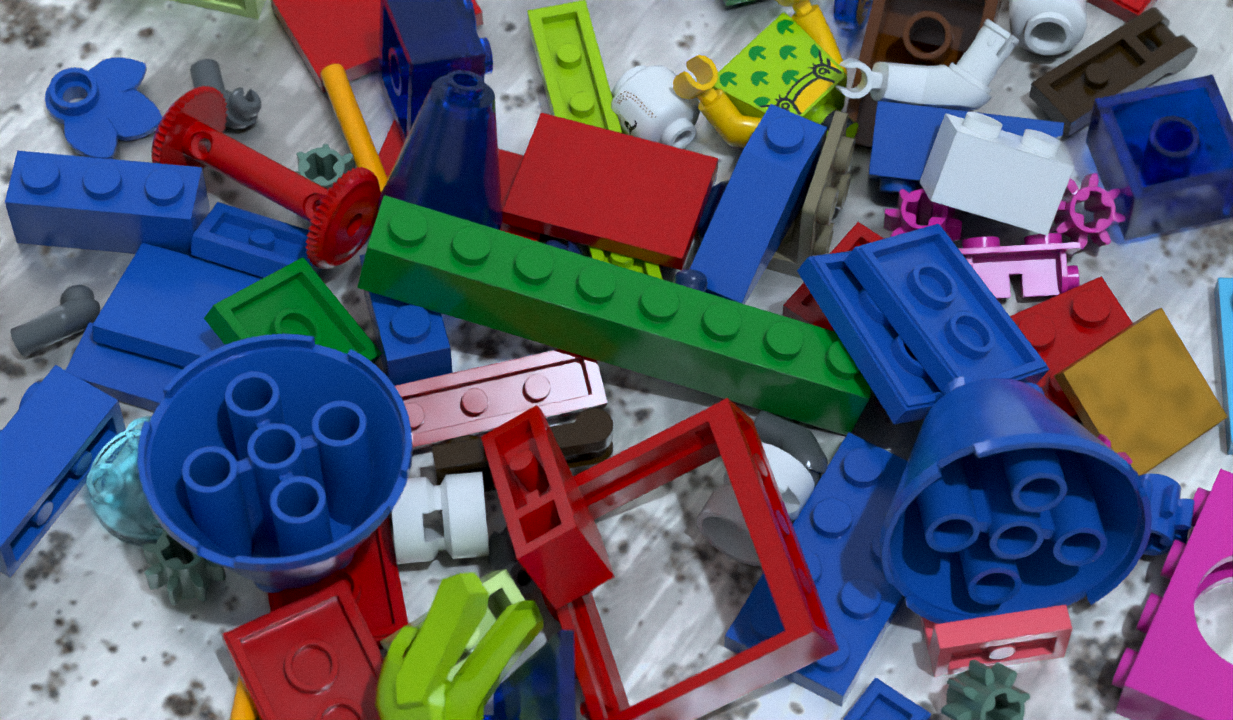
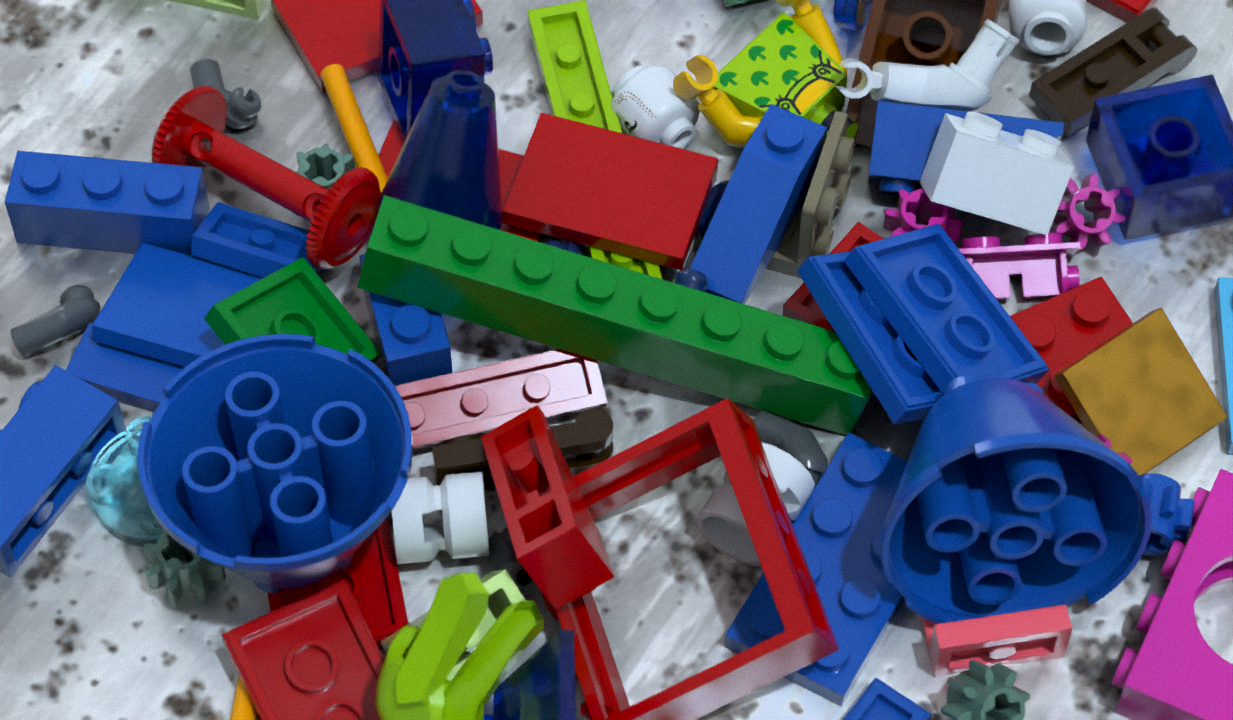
blue plate [45,57,162,159] -> none

